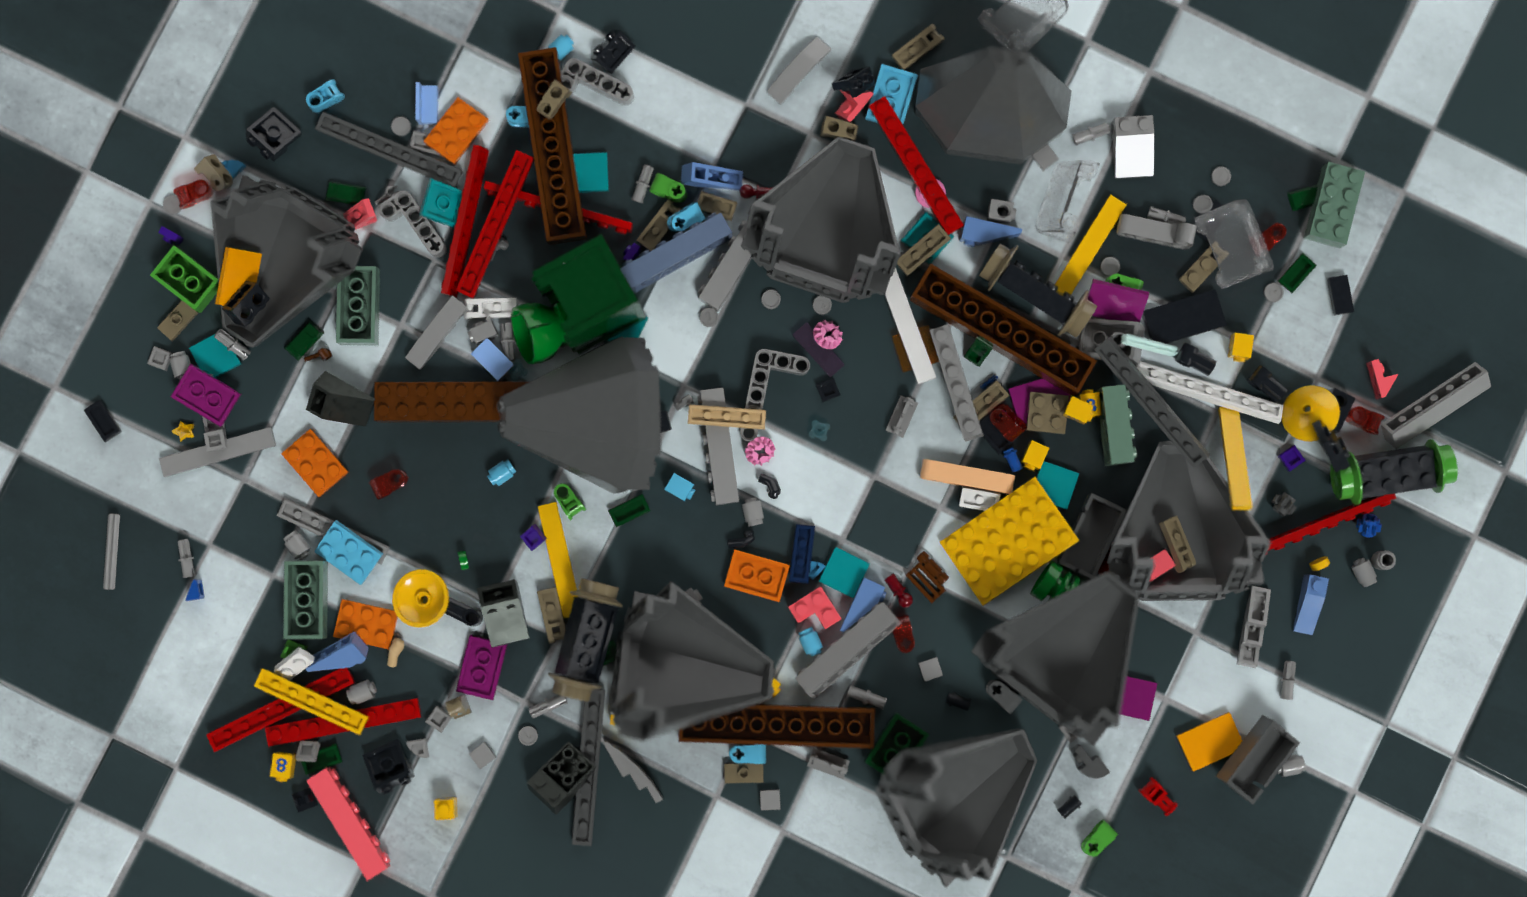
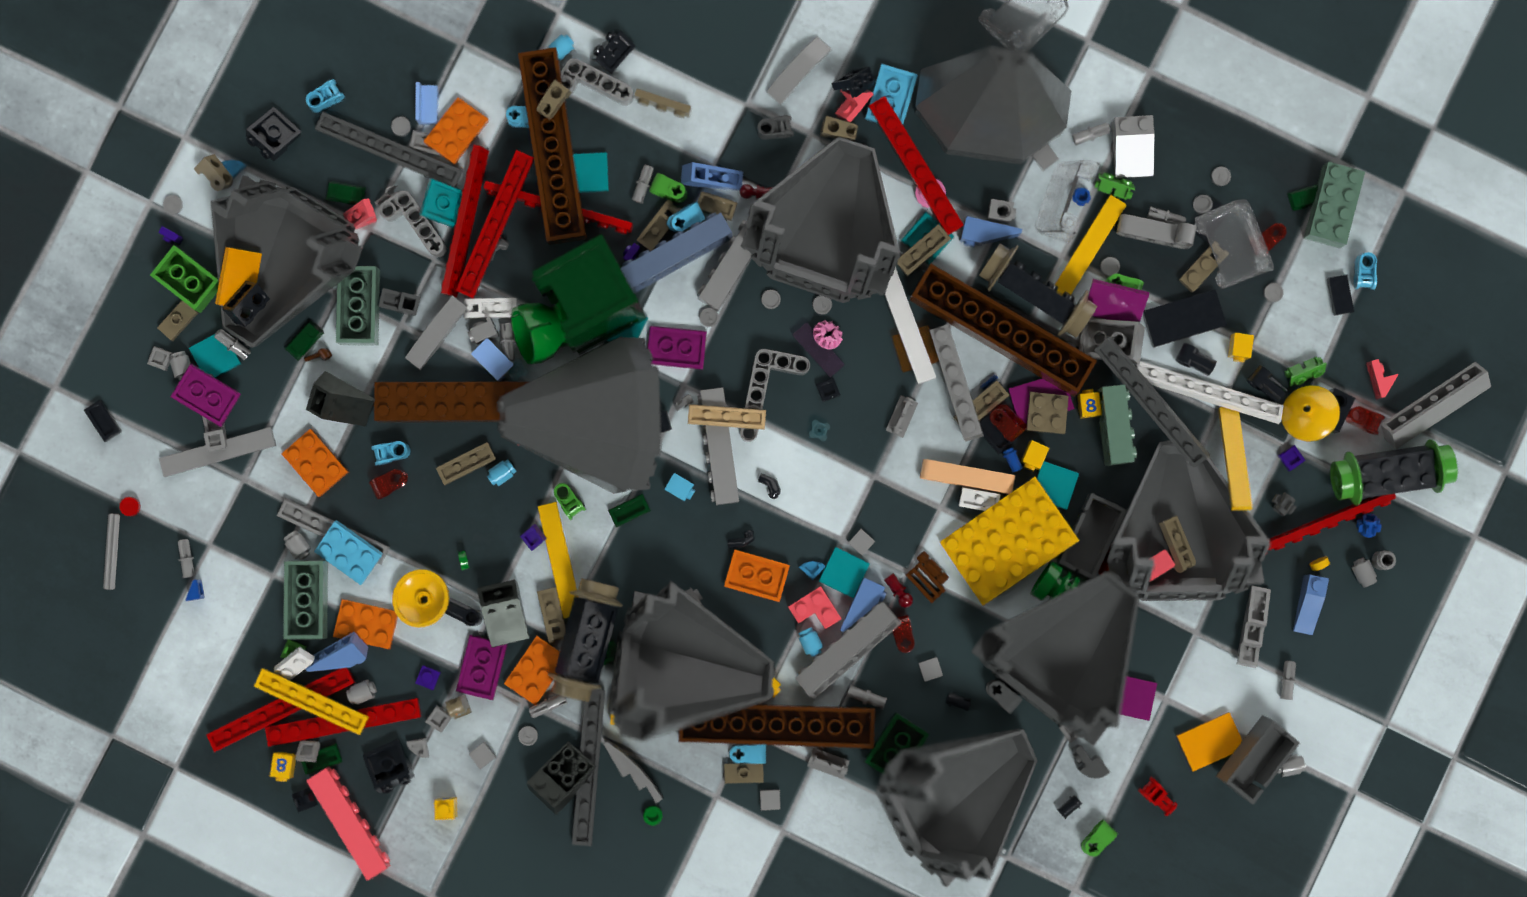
yellow piece [172,421,194,442] -> none
clear red piece [173,180,213,209] -> none
tan arm [387,638,404,667] -> none
light grey brick [742,498,764,527] -> none
bright pink gear [745,436,776,466] -> none
dark blue tile [789,524,816,584] -> none
dark tan plate [892,24,945,71] -> none
dark green tile [964,336,993,367] -> none
yellow brick [1063,396,1095,424] -> none
light aqua axle [1121,334,1179,357] -> none
dark green tile [1278,253,1317,294] -> none
black plate [1312,420,1350,472] -> none
none -> red tile [120,497,141,516]
none -> medium azure piece [371,441,411,466]
none -> dark grey brick [378,288,421,316]
none -> dark purple plate [415,665,441,690]
none -> dark tan plate [436,442,497,485]
none -> orange plate [504,636,560,705]
none -> dark tan plate [634,89,692,118]
none -> green tile [643,805,663,826]
none -> magenta tile [647,326,707,370]
none -> dark grey piece [757,115,794,140]
none -> light grey tile [848,529,875,556]
none -> blue plate [1072,188,1091,206]
none -> bright green hinge [1094,172,1135,200]
none -> bright green hinge [1285,357,1327,387]
none -> medium azure piece [1353,252,1377,290]

